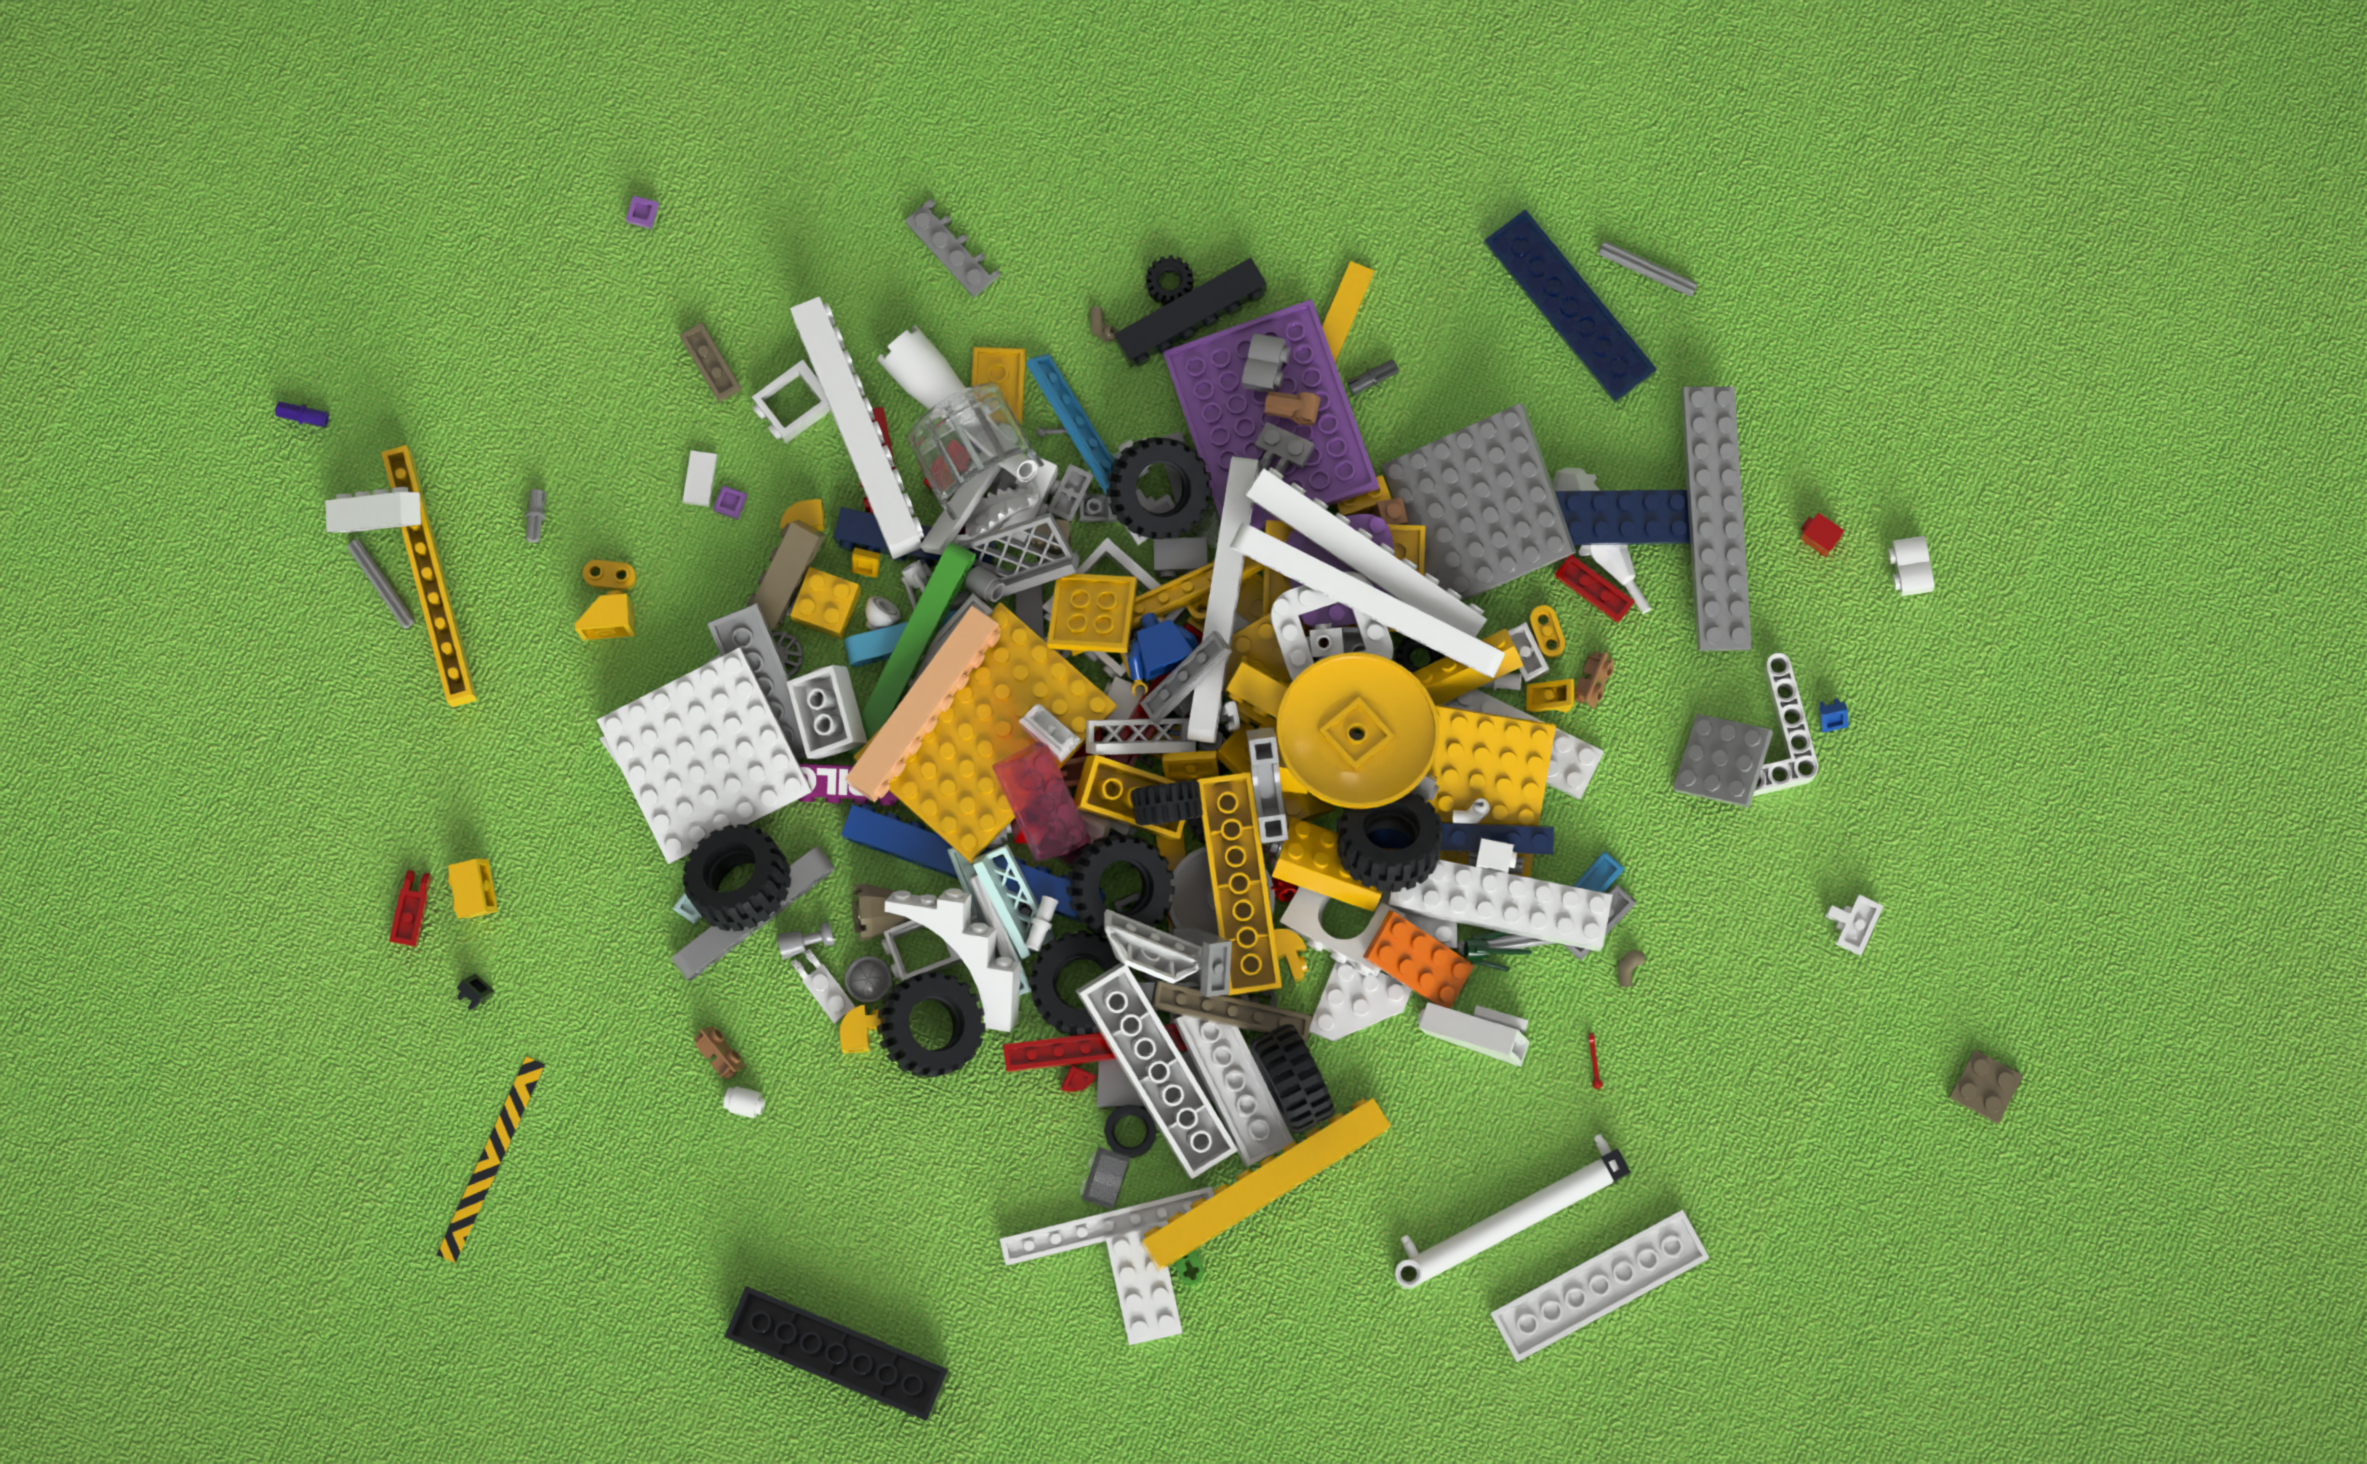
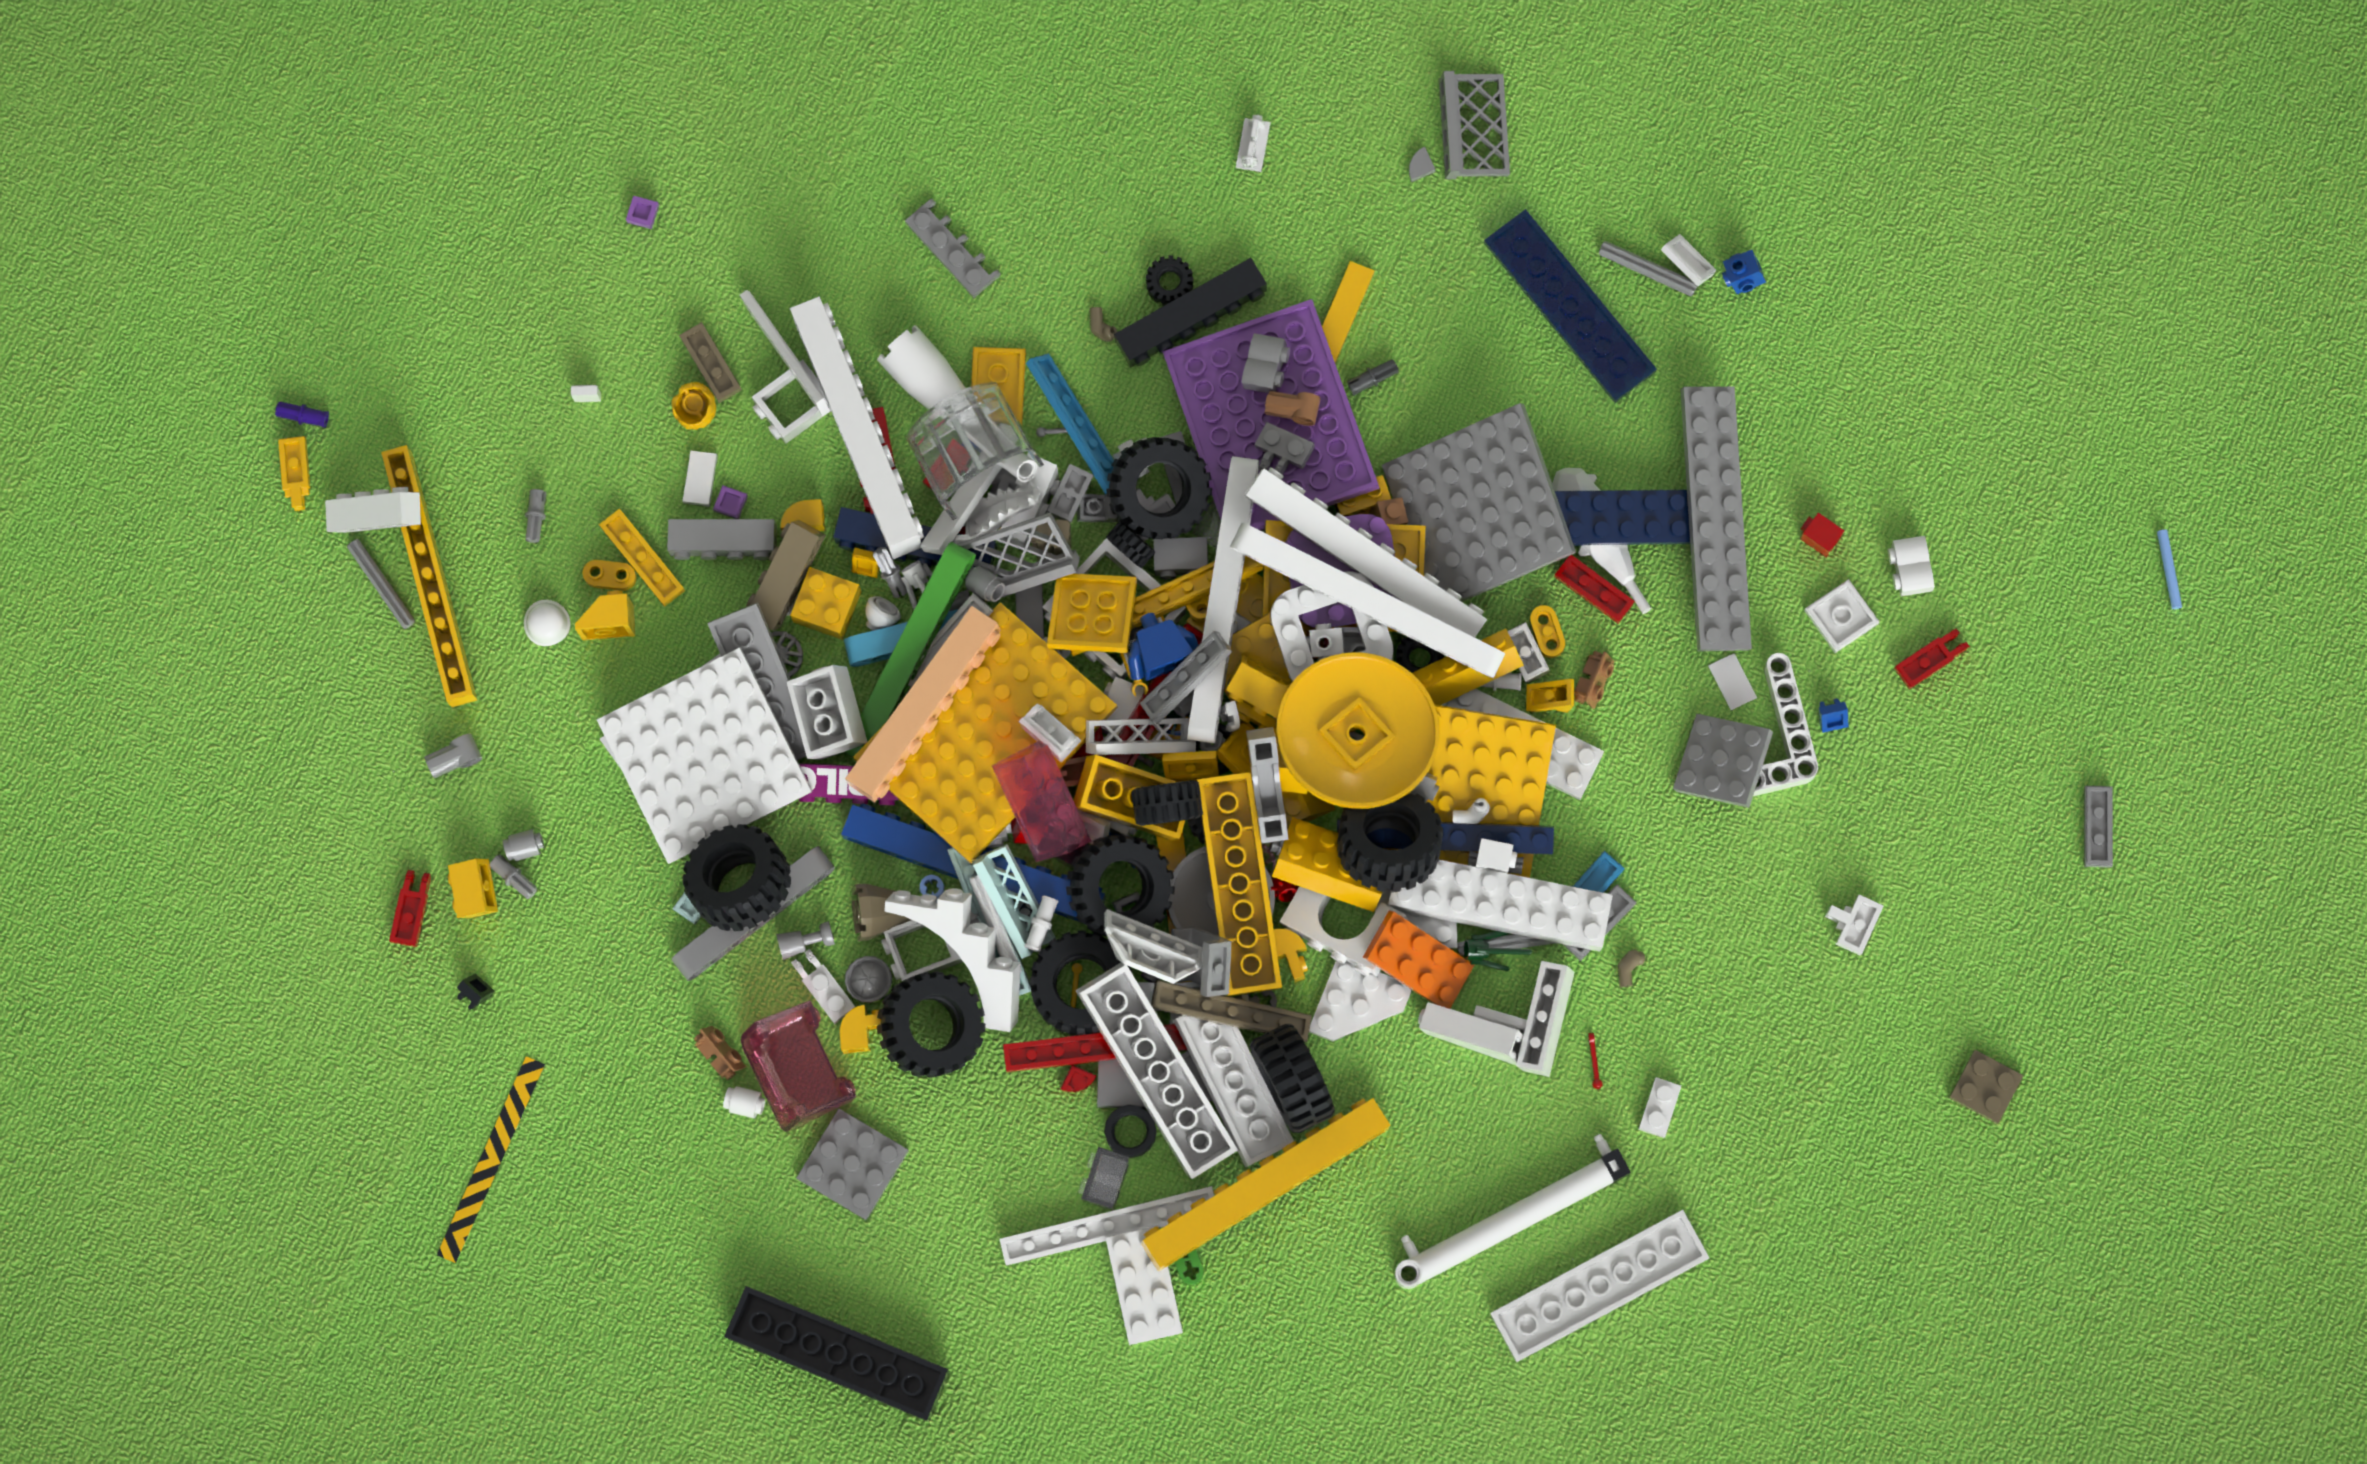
none -> yellow hinge [278,436,311,511]
none -> light grey piece [424,734,482,778]
none -> light grey axle [490,854,537,899]
none -> light grey brick [503,829,544,861]
none -> white helmet [524,600,571,646]
none -> white tile [571,385,601,402]
none -> yellow plate [599,508,685,607]
none -> light grey brick [667,519,777,560]
none -> yellow hair [671,382,716,430]
none -> white tile [740,290,830,416]
none -> clear pink windscreen [741,1000,856,1132]
none -> light grey plate [796,1109,909,1221]
none -> light grey axle [873,547,907,598]
none -> light blue bush [920,875,944,899]
none -> yellow hinge [1070,963,1083,1008]
none -> black tyre [1106,521,1156,568]
none -> white hinge [1236,115,1271,172]
none -> light grey tile [1409,147,1435,182]
none -> light grey fence [1439,71,1510,179]
none -> white brick [1516,961,1575,1077]
none -> white plate [1638,1077,1681,1138]
none -> white tile [1661,234,1717,286]
none -> white sticker [1708,653,1757,710]
none -> blue brick [1722,249,1766,294]
none -> white tile [1804,579,1880,653]
none -> red hinge [1894,628,1970,690]
none -> light grey tile [2084,786,2113,868]
none -> light blue bar [2157,530,2182,609]

